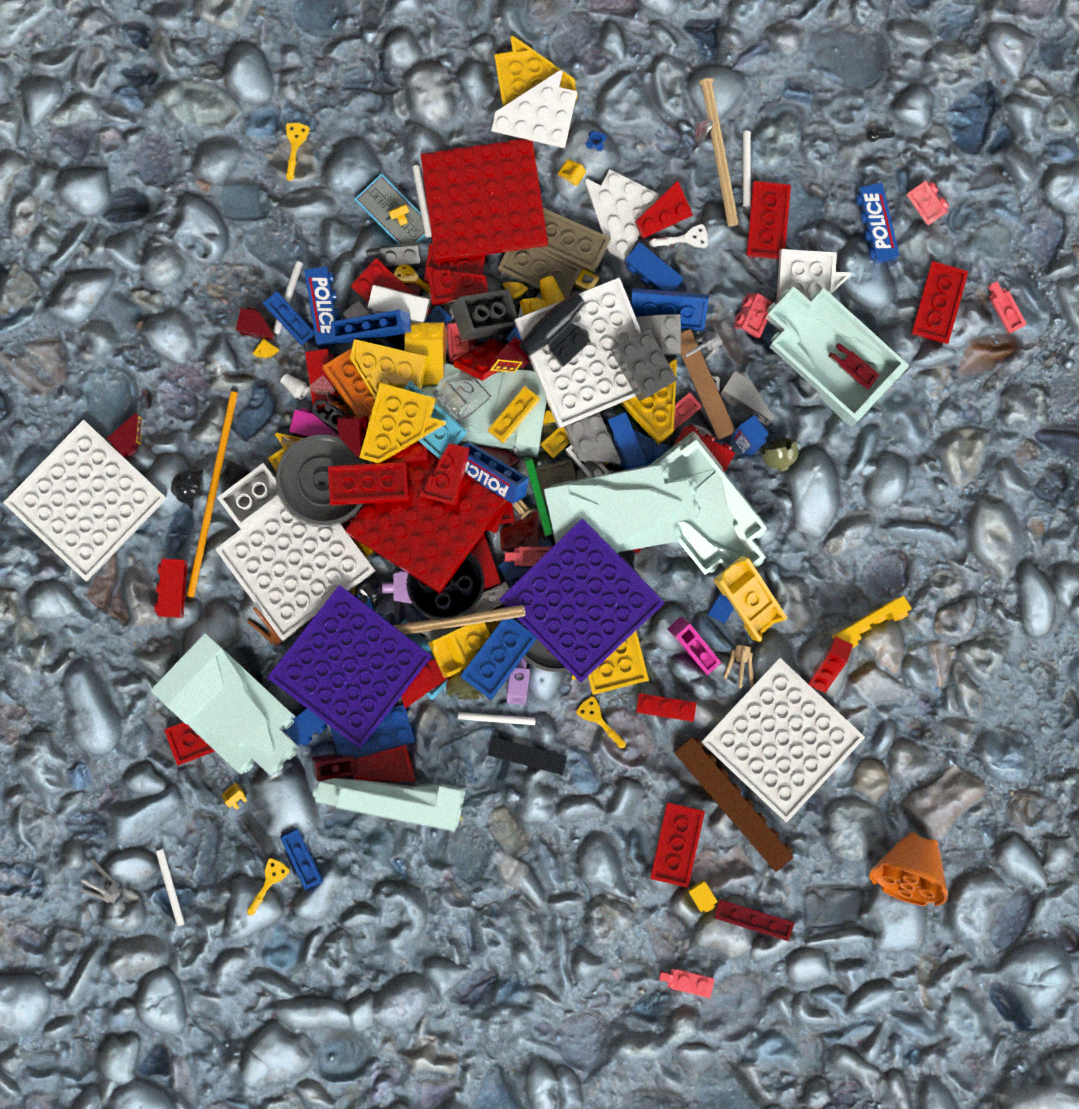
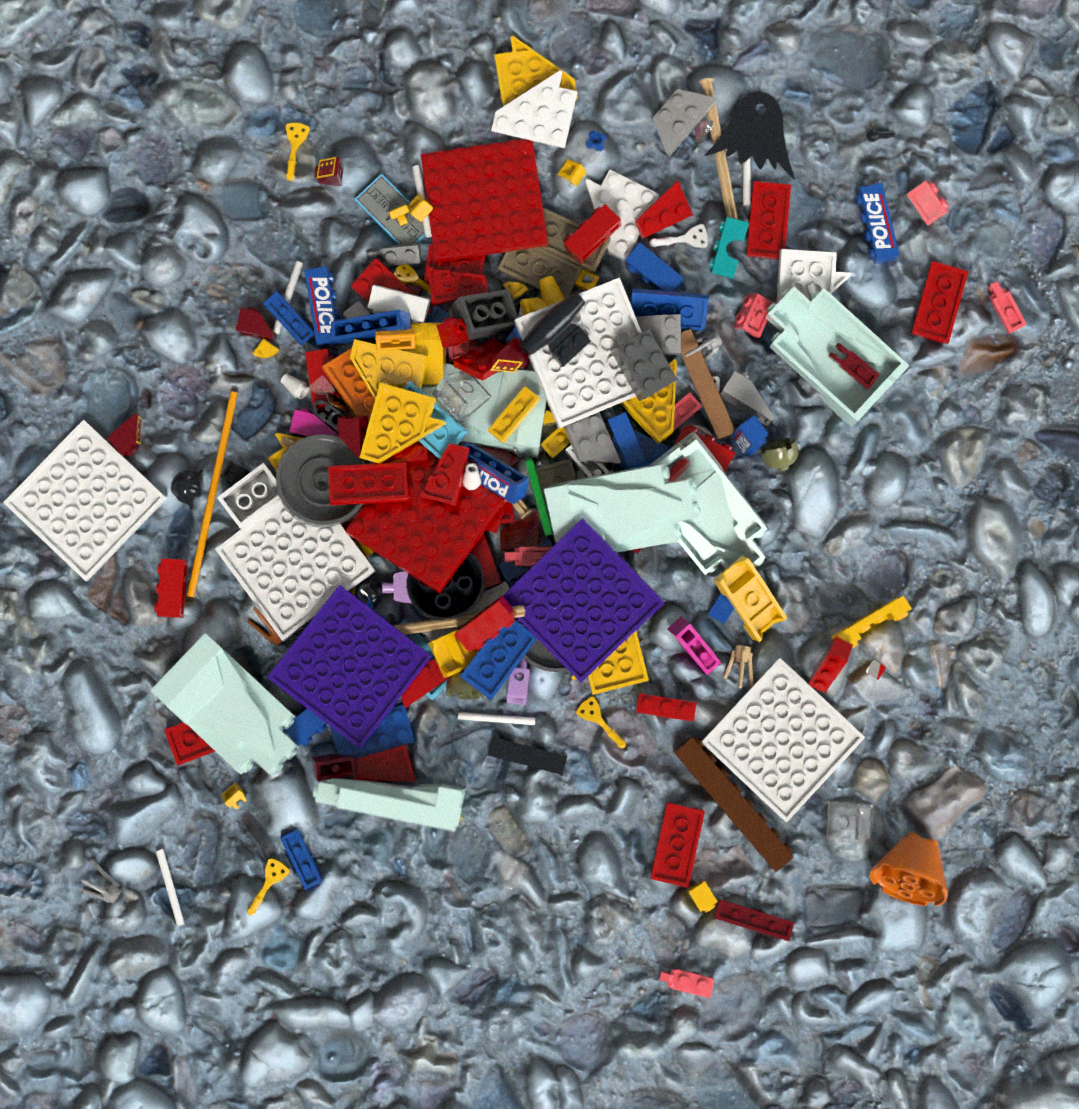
none -> dark red slope [314,157,344,187]
none -> light orange tile [375,329,415,351]
none -> yellow slope [407,193,433,222]
none -> red brick [437,316,469,348]
none -> red brick [454,596,517,652]
none -> white cone [462,464,481,490]
none -> red brick [564,204,622,264]
none -> light grey wing [652,89,718,157]
none -> red tile [668,457,691,481]
none -> black piece [705,92,795,179]
none -> teal arch [708,217,749,279]
none -> clear slope [826,801,874,844]
none -> light grey sticker [866,660,886,680]

